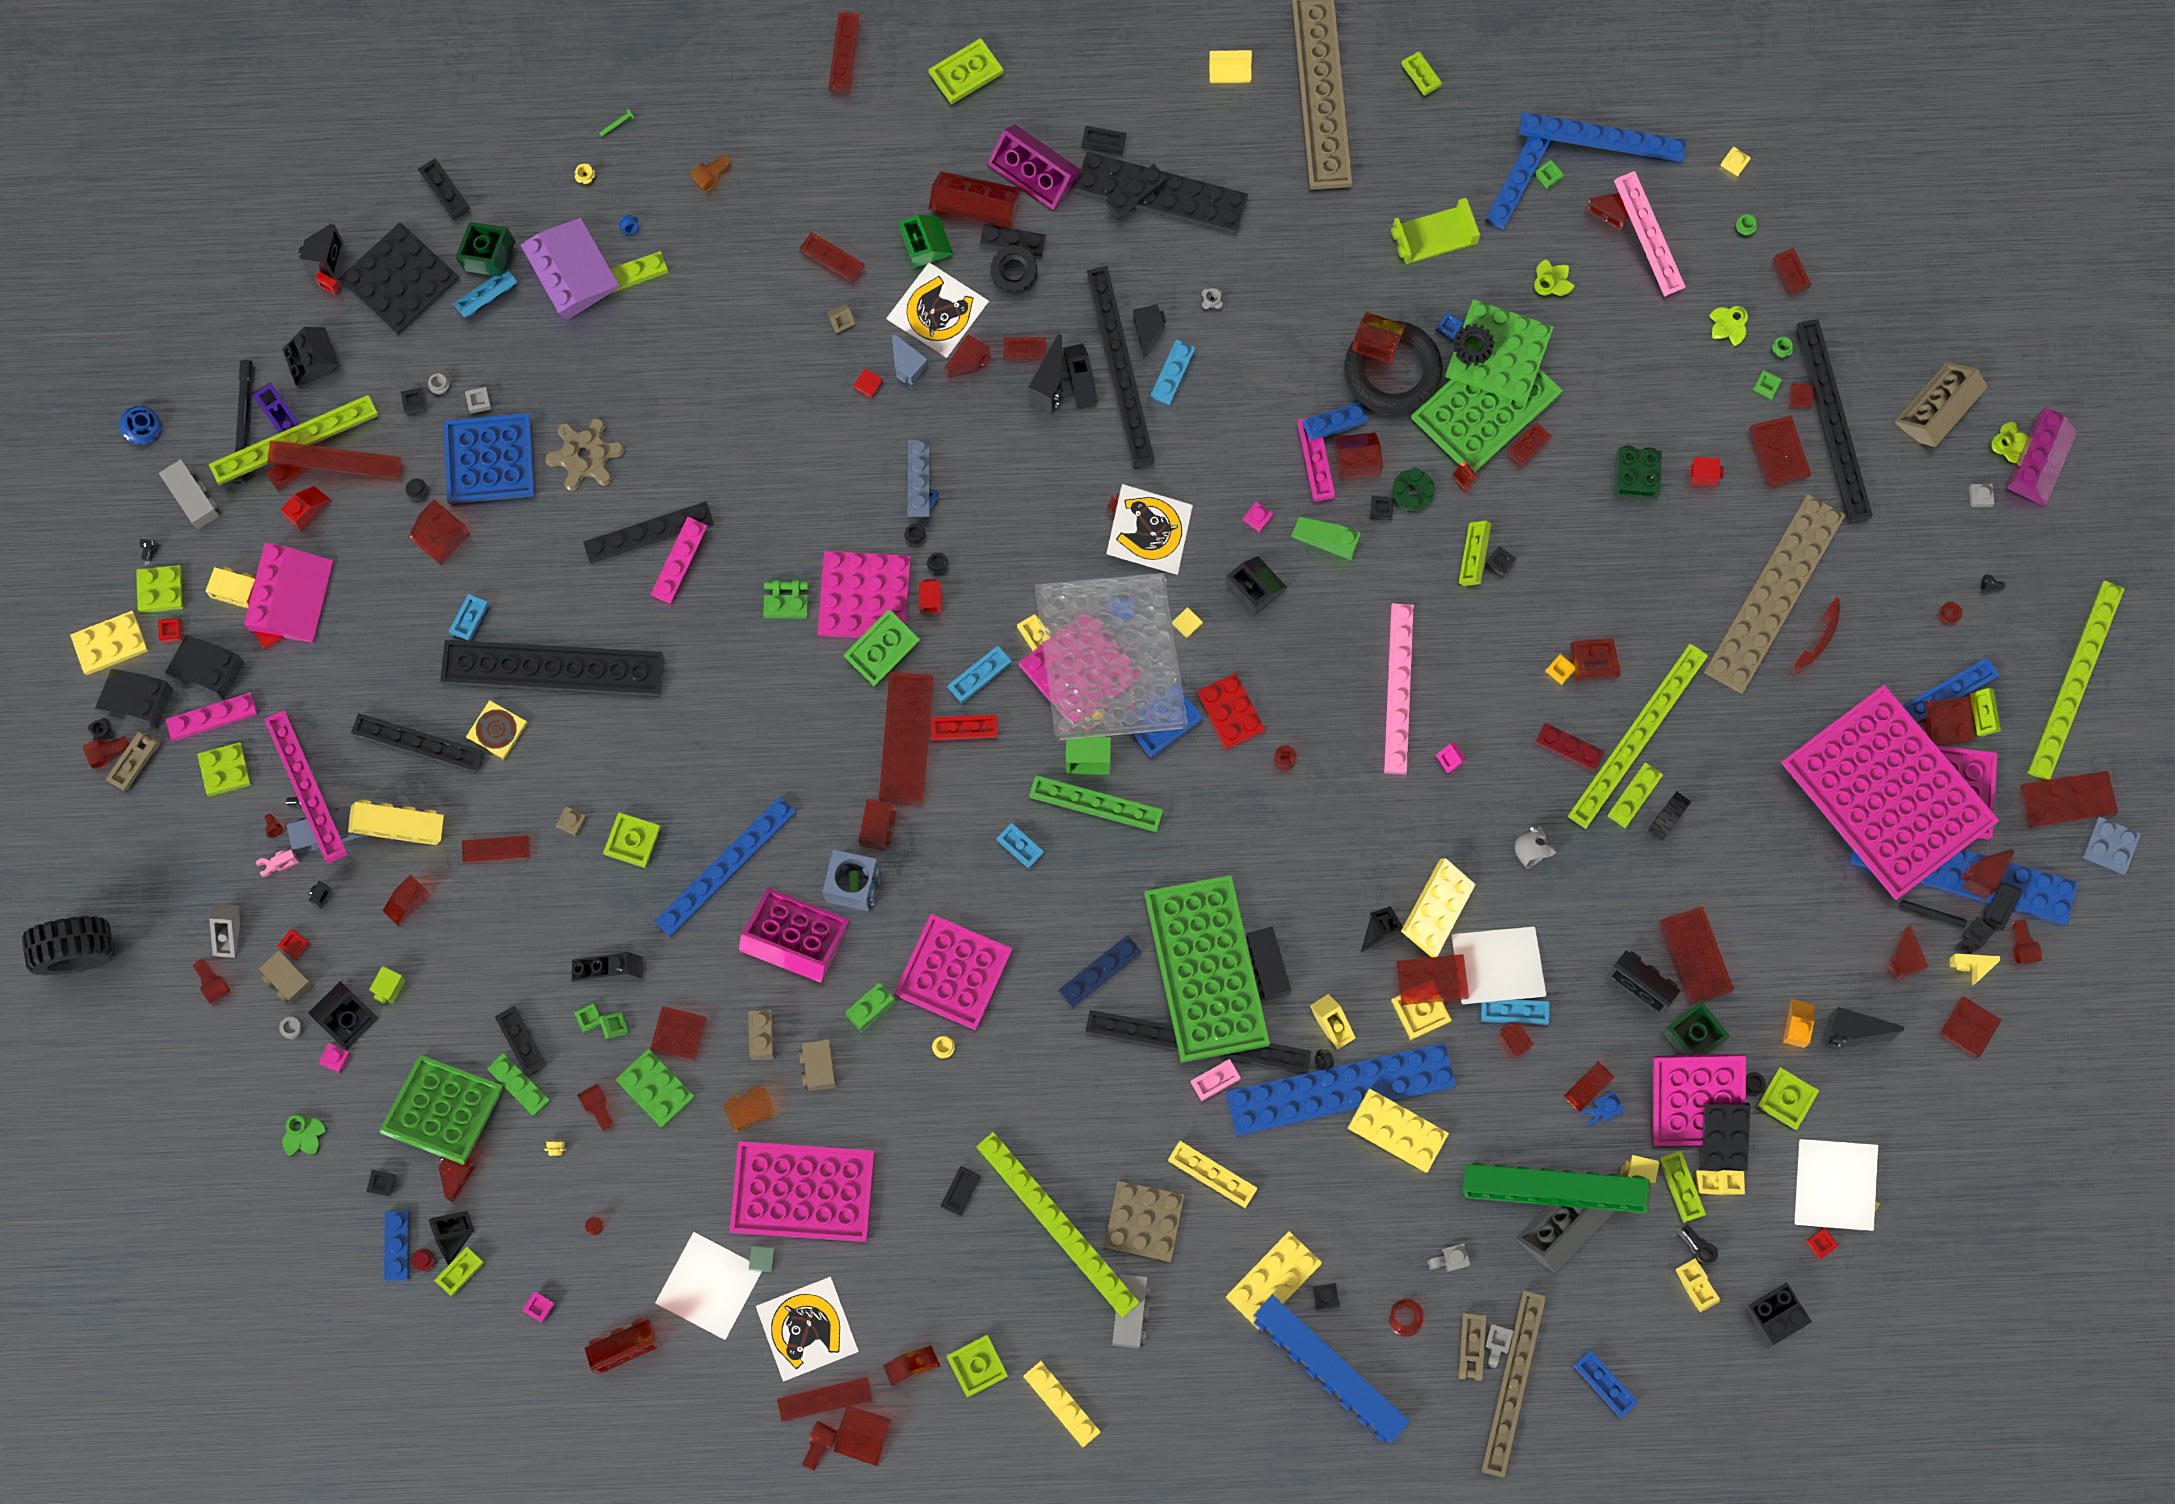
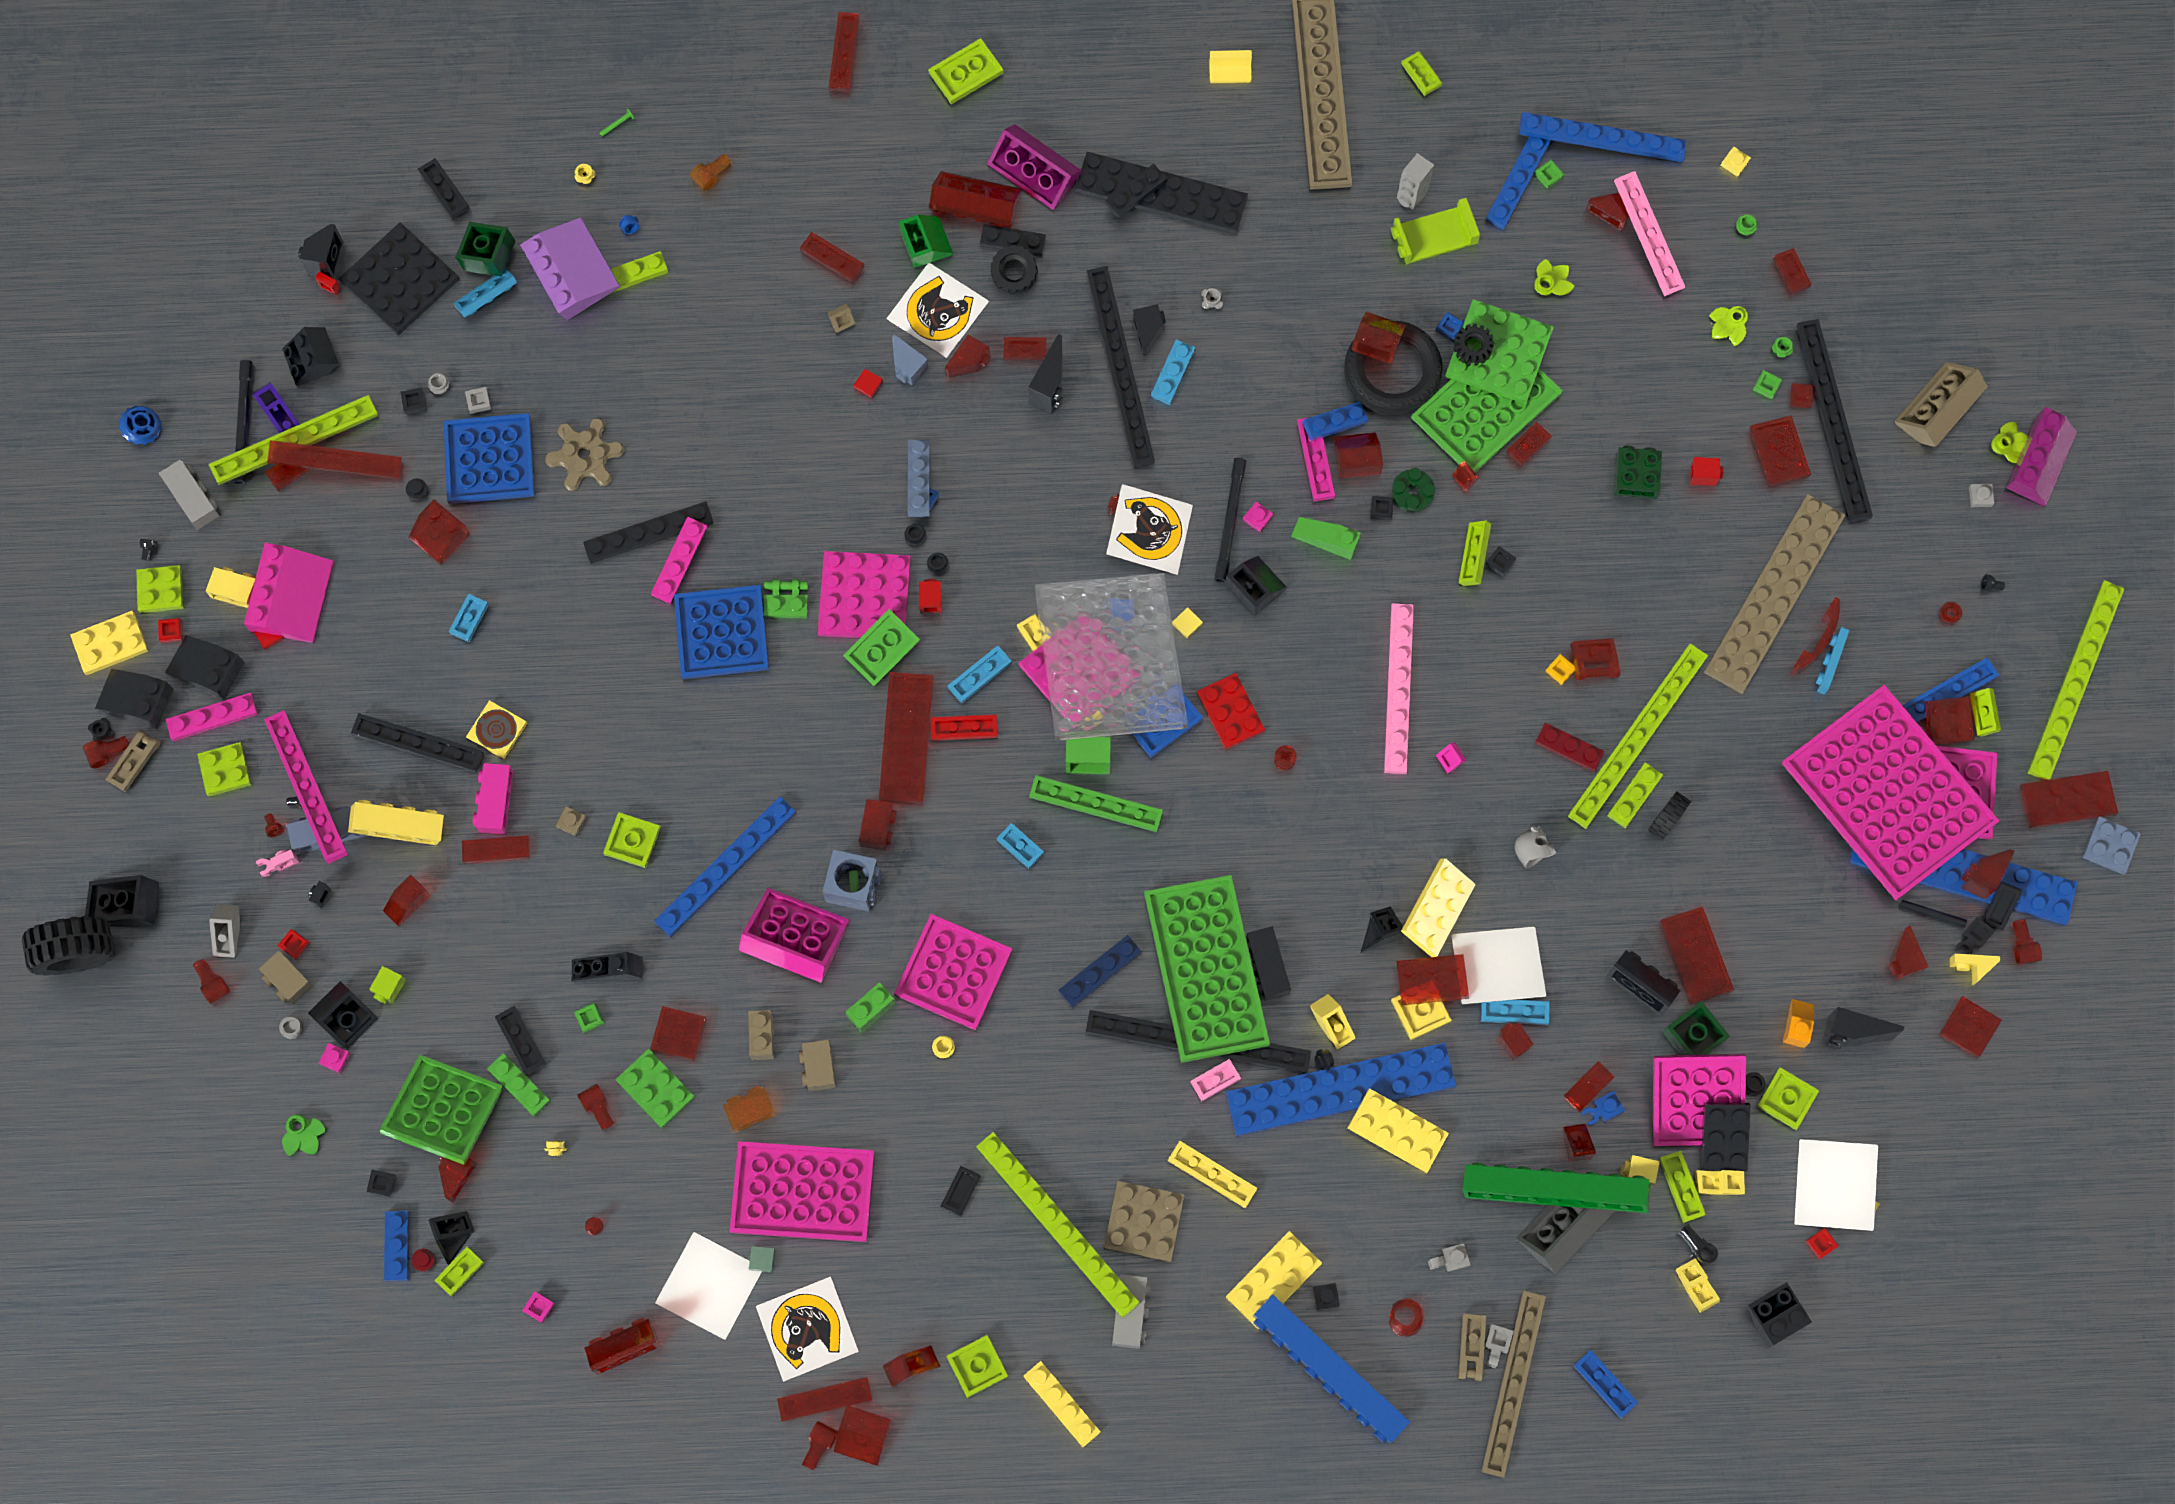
red slope [280,486,331,531] -> none
black plate [440,640,663,696] -> none
bright green tile [599,1011,629,1039] -> none
black slope [1063,343,1098,407] -> none
black tile [1082,126,1126,155] -> none
none -> black slope [85,875,159,927]
none -> dark pink brick [473,763,513,835]
none -> blue plate [674,585,769,679]
none -> black piece [1214,458,1247,583]
none -> light grey brick [1397,153,1434,210]
none -> clear red slope [1563,1124,1596,1162]
none -> dark azure plate [1816,627,1849,695]

